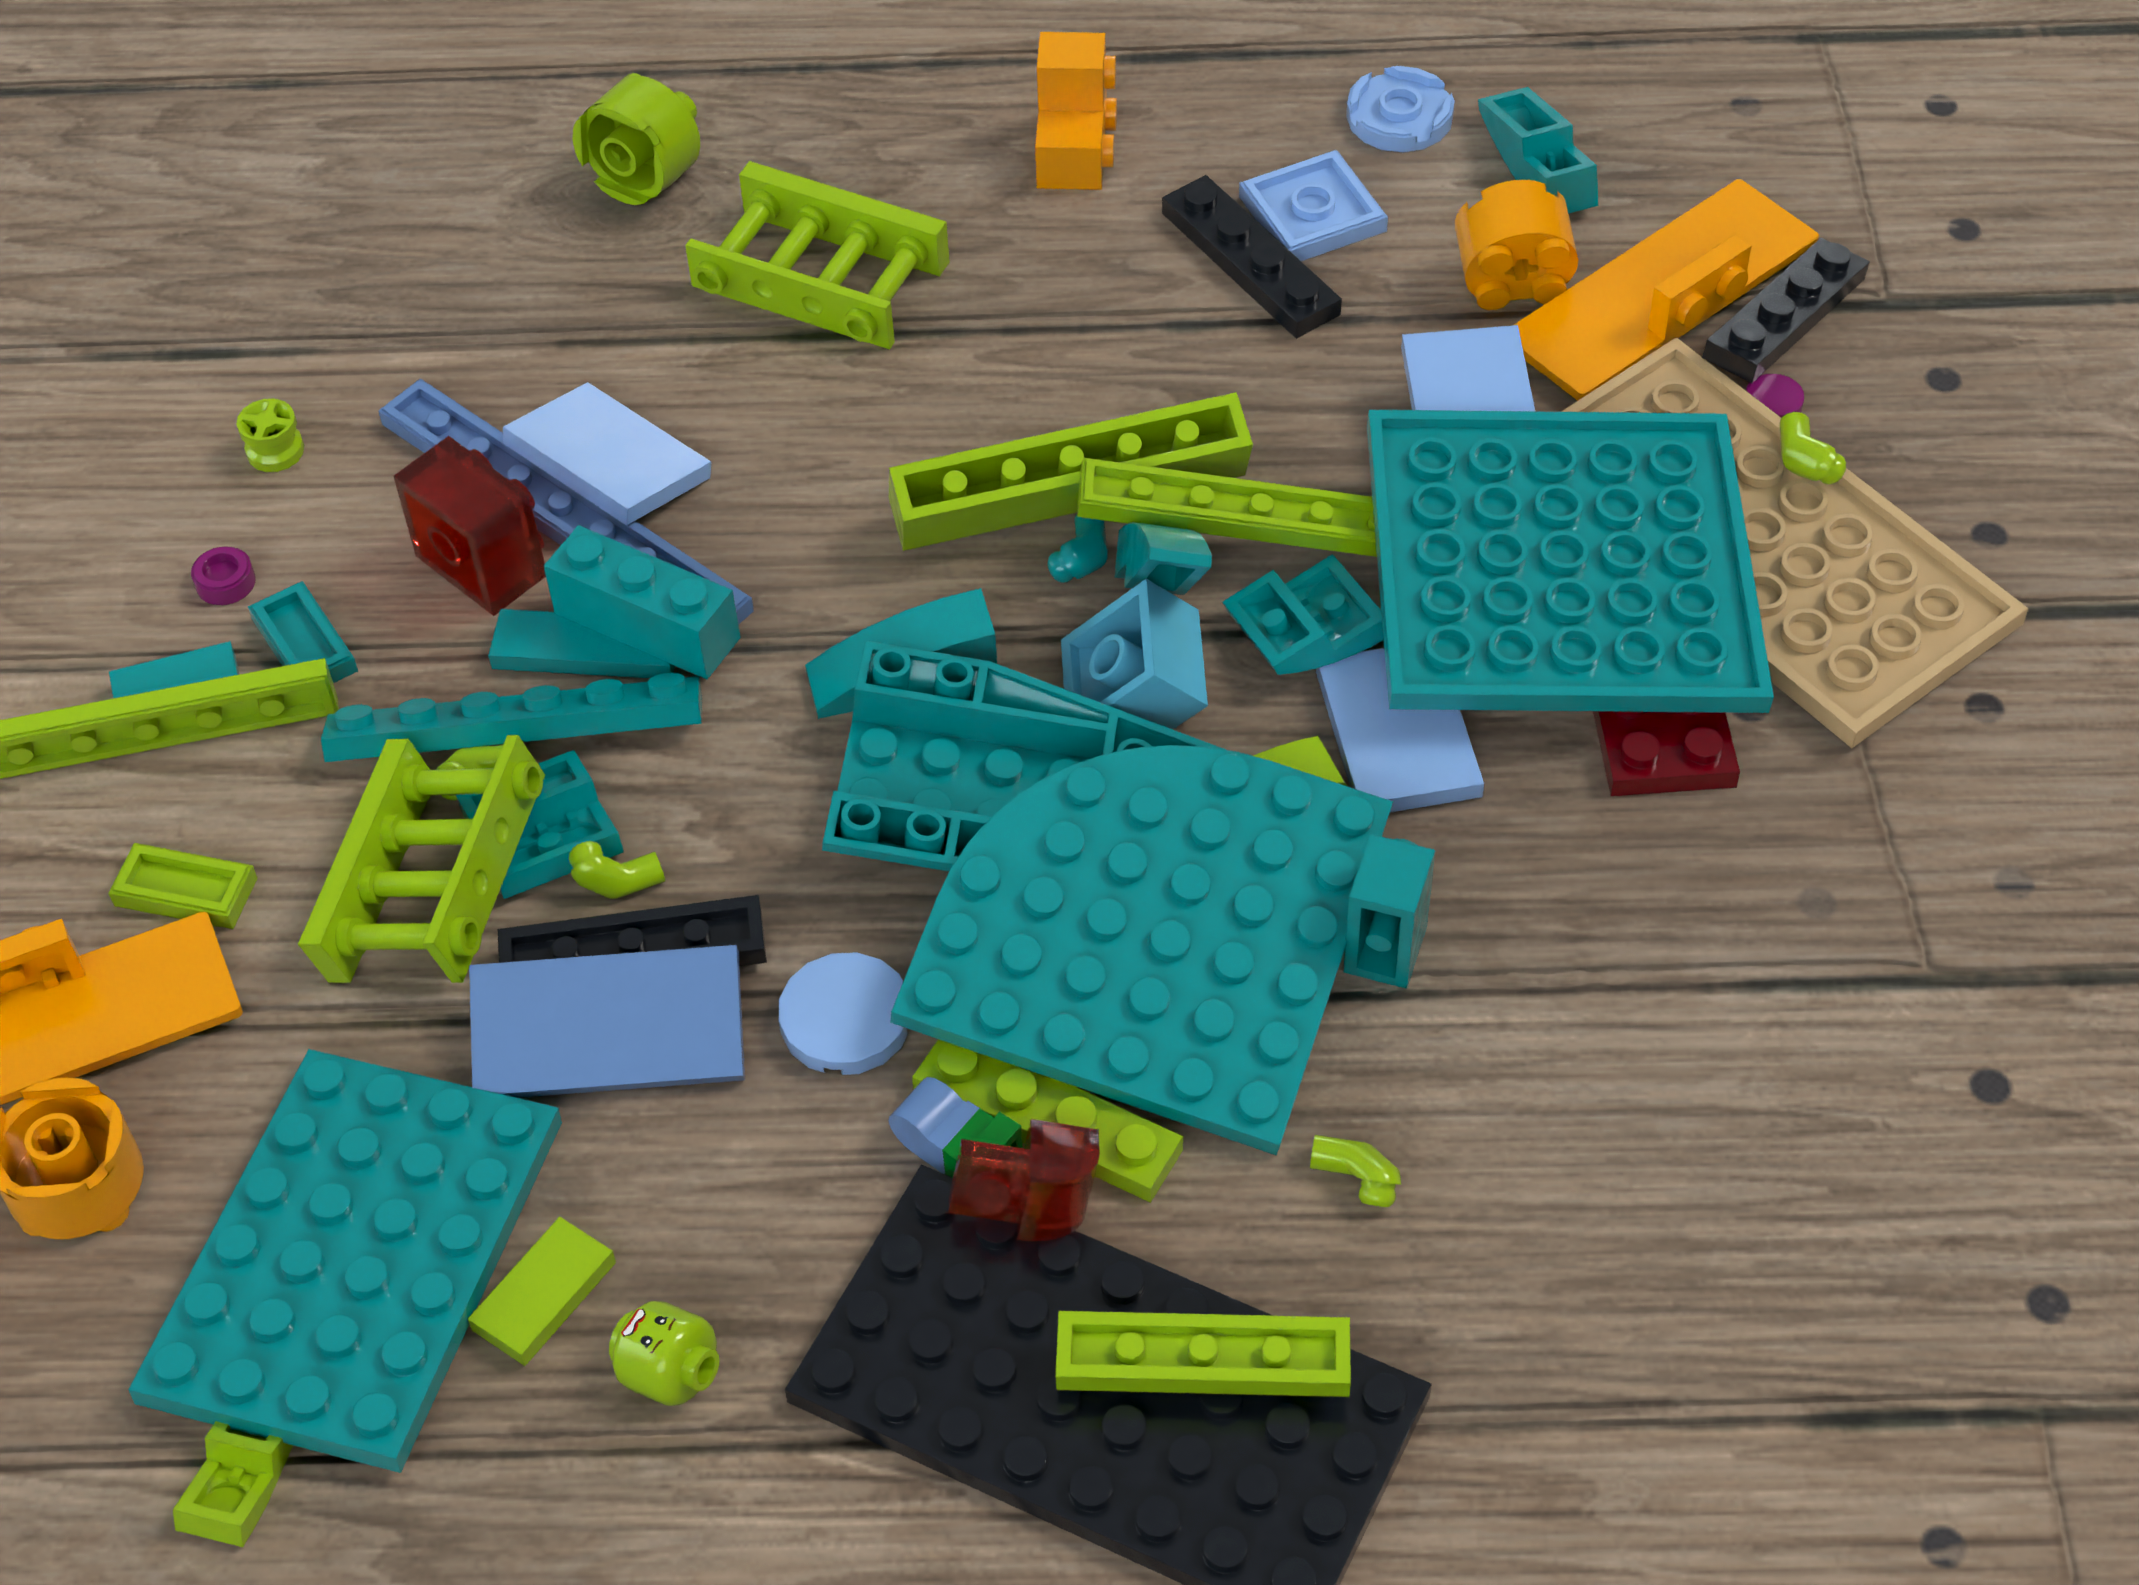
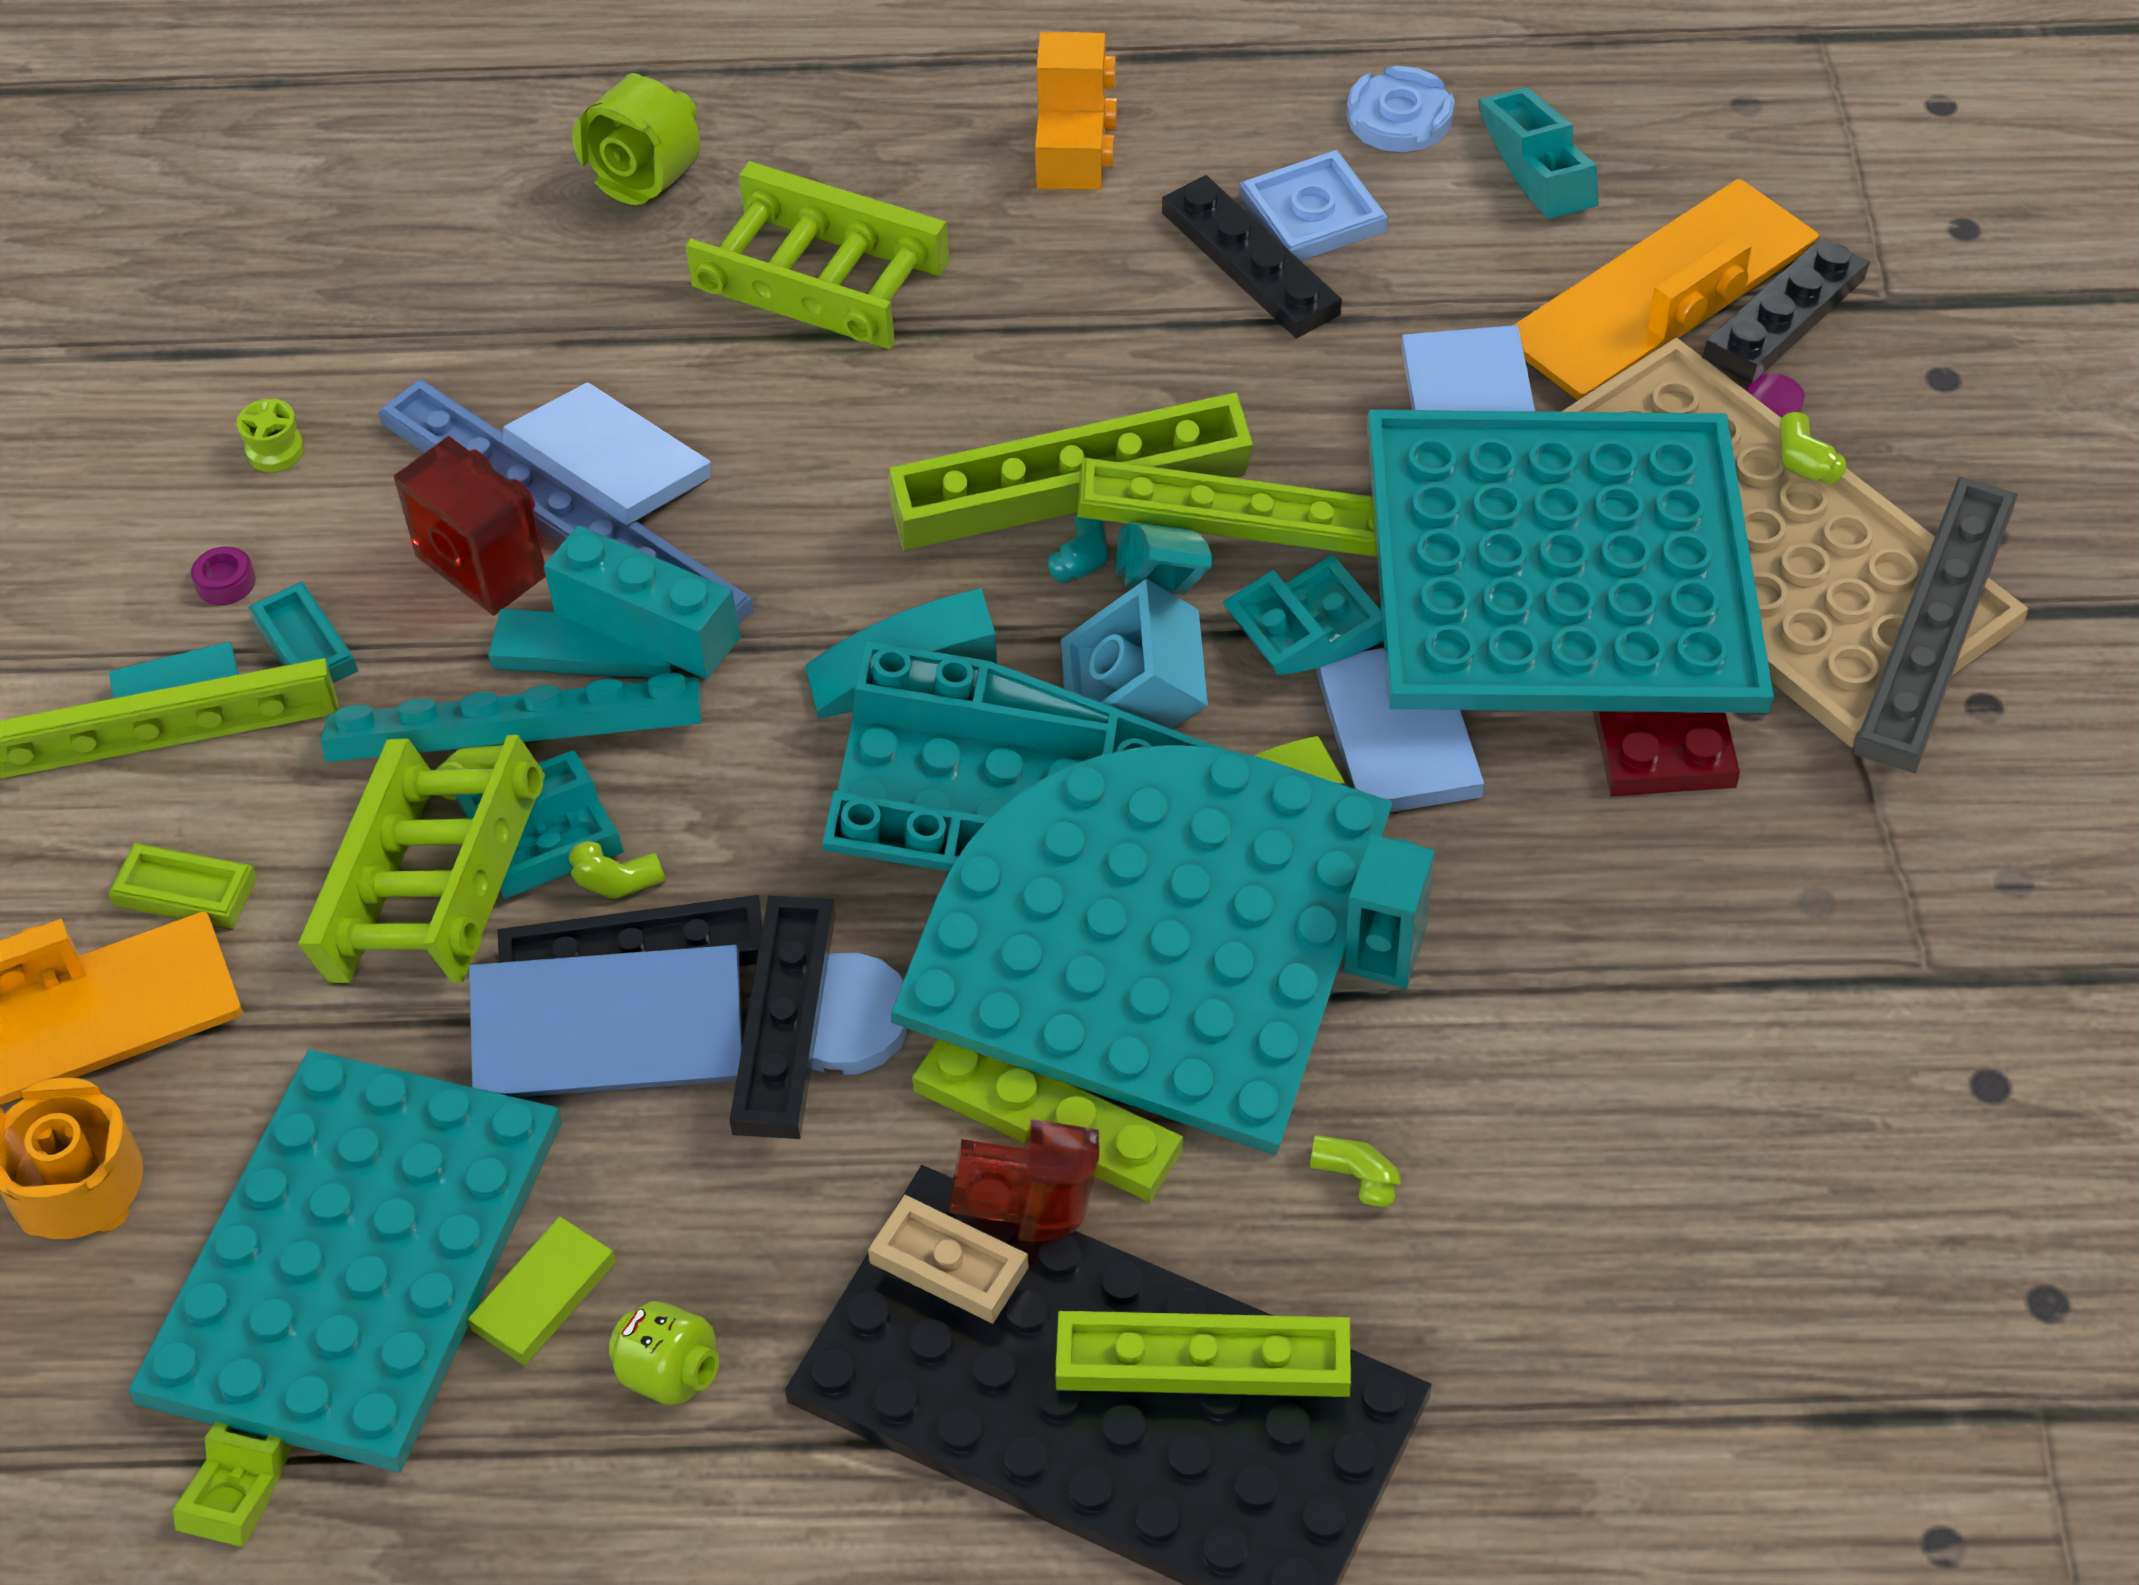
medium blue leg [888,1077,1024,1195] -> none
light orange brick [1455,180,1578,310] -> none
none -> black plate [729,895,836,1139]
none -> tan plate [868,1195,1029,1324]
none -> dark grey tile [1853,476,2018,773]

